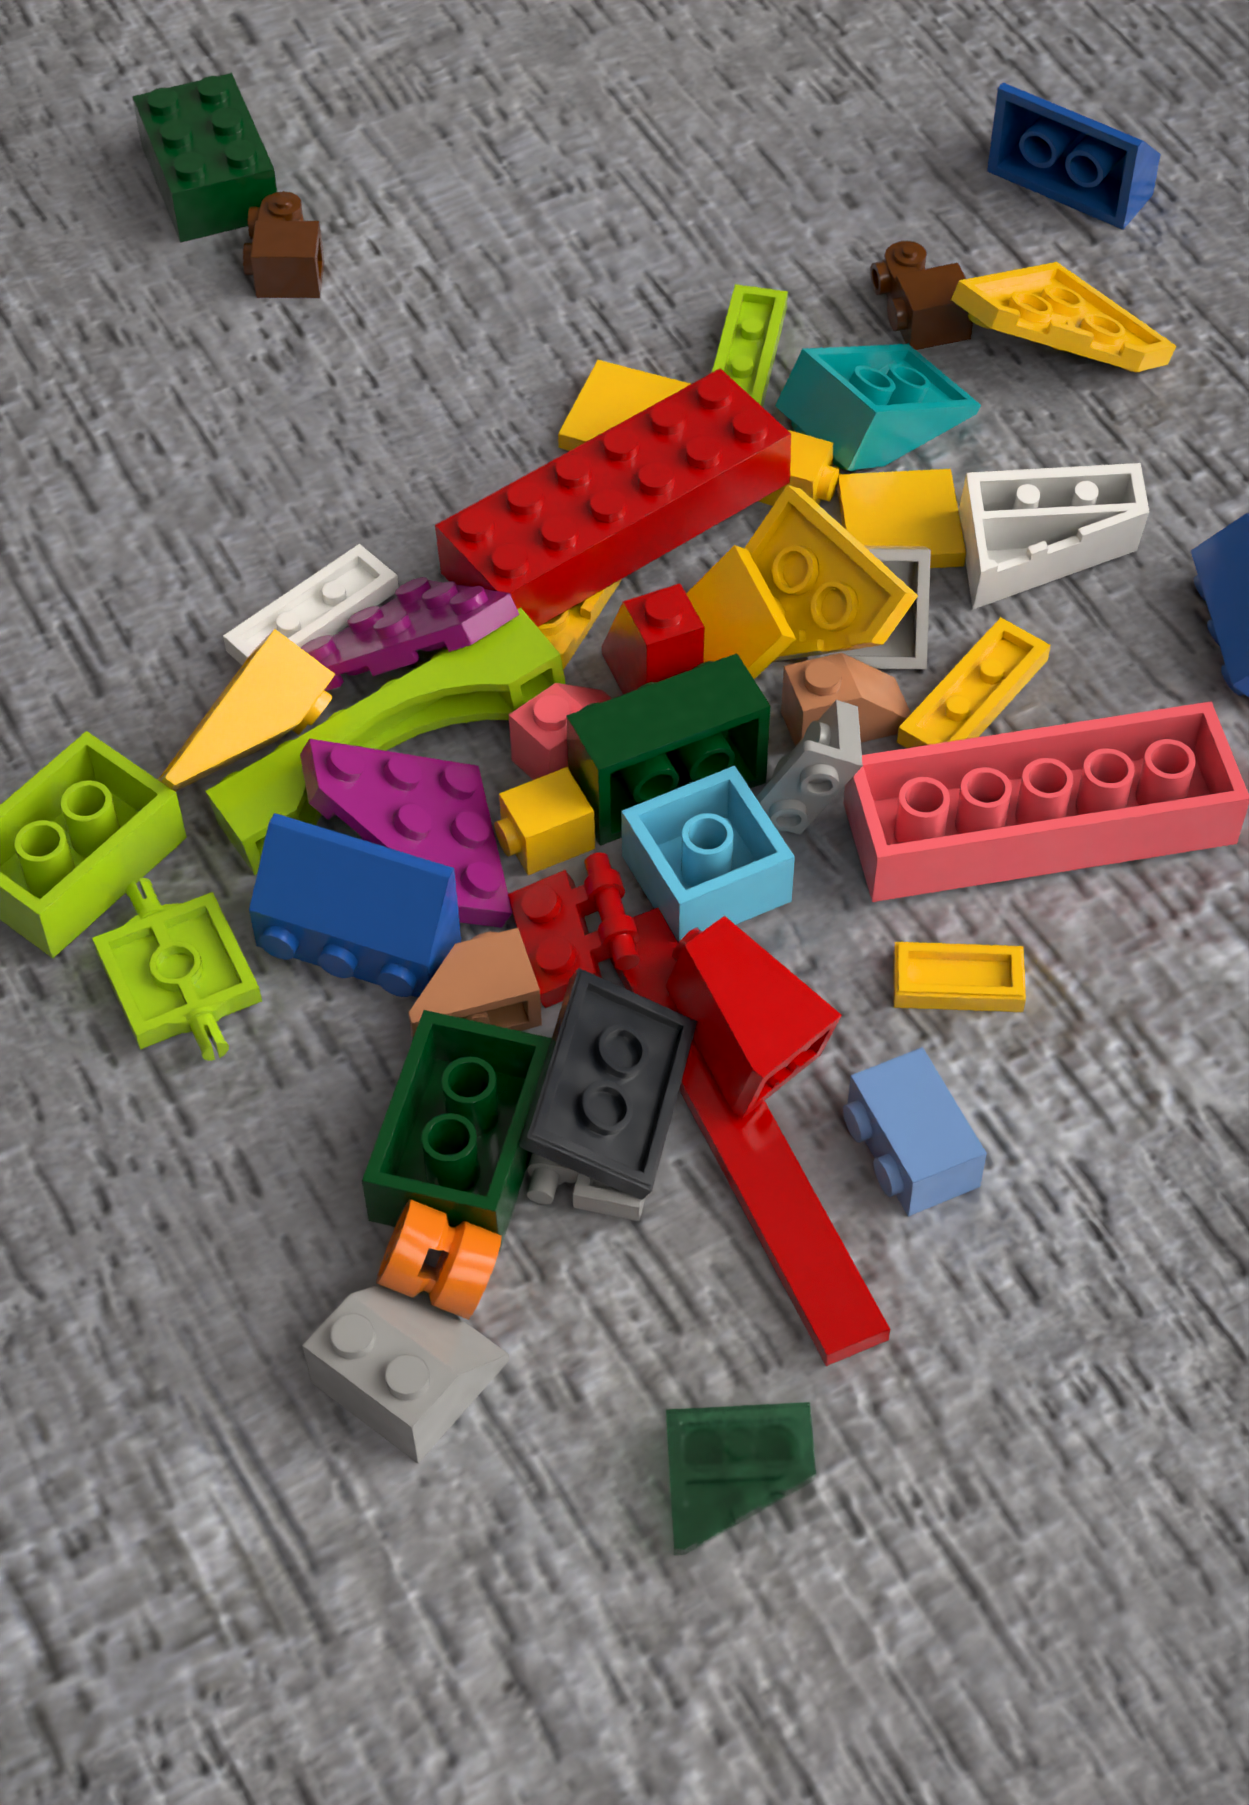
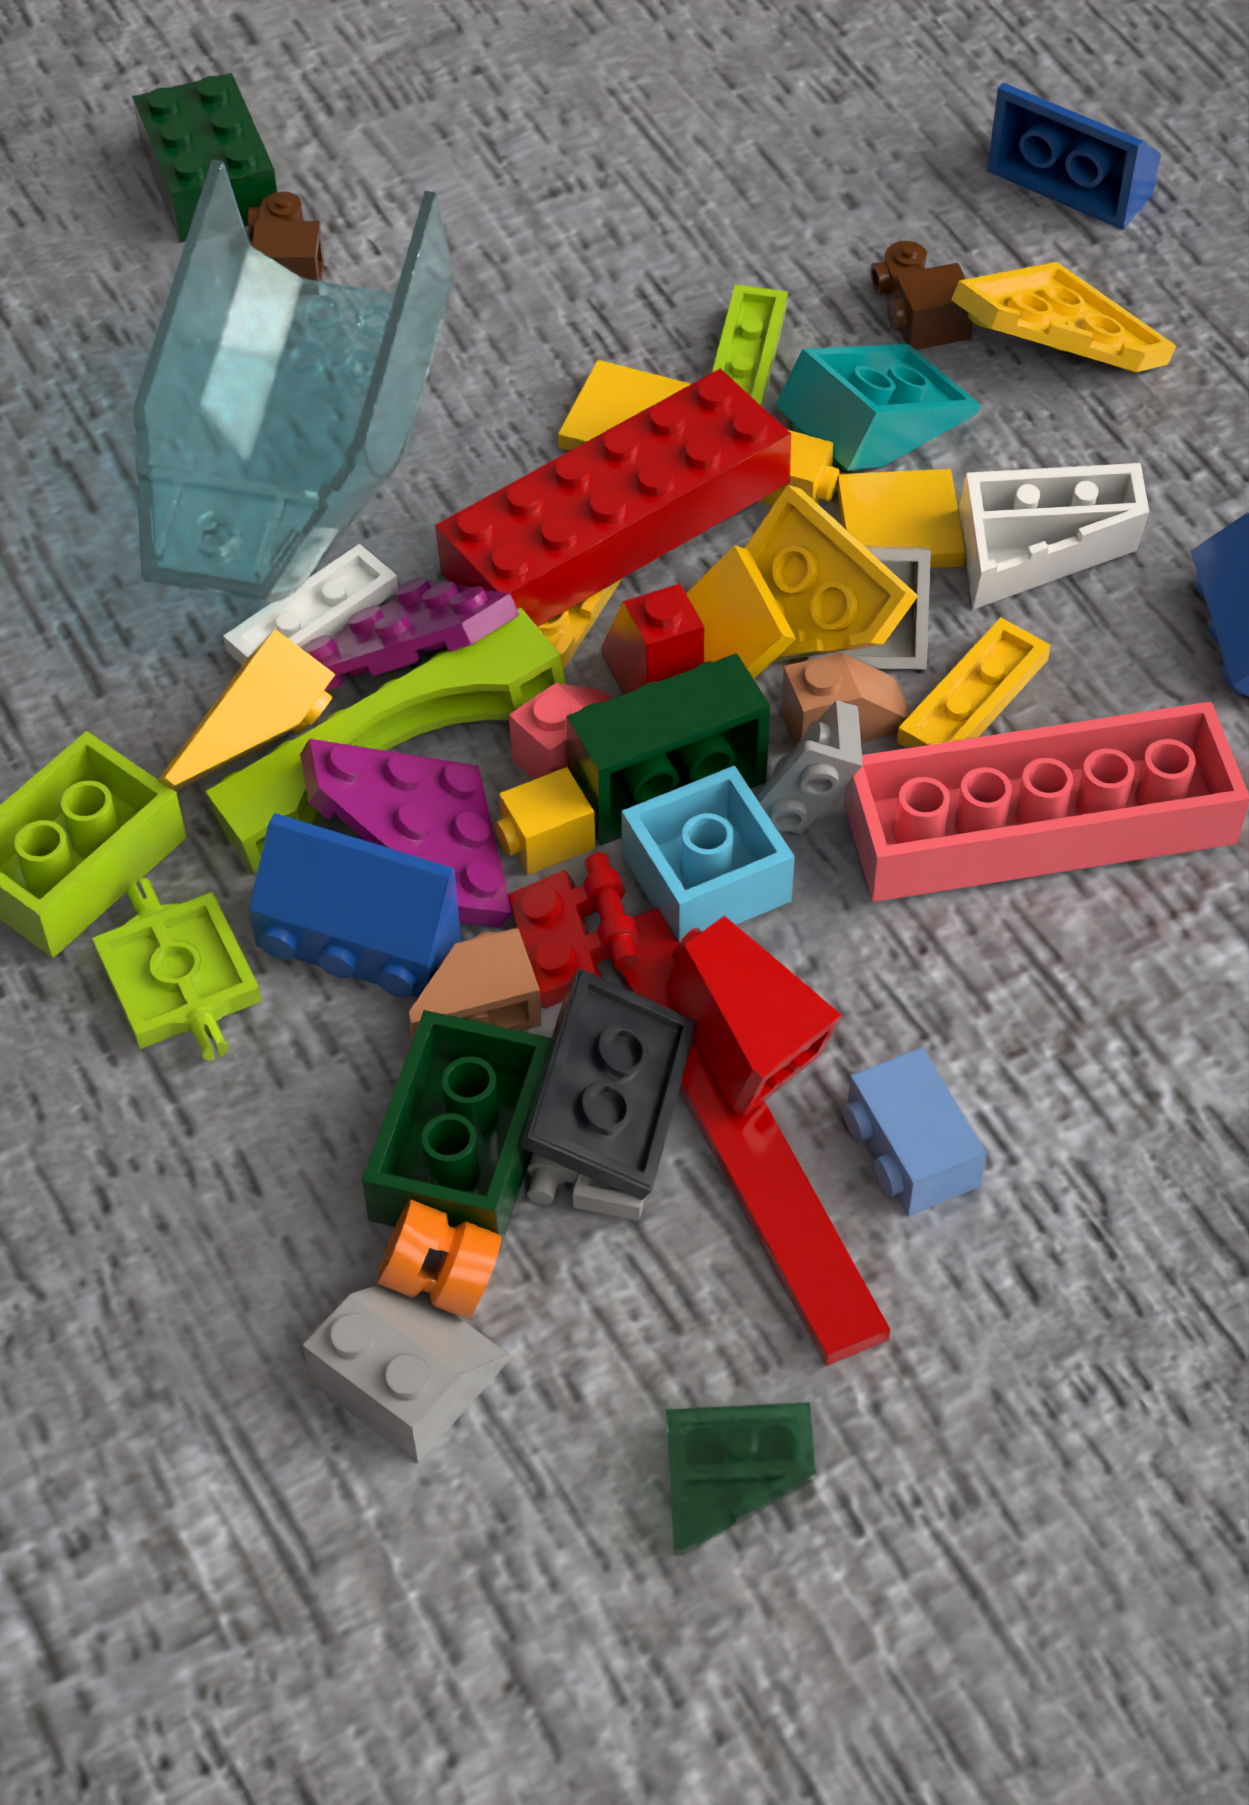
yellow tile [893,942,1026,1012] -> none
none -> clear light blue windscreen [133,159,454,603]

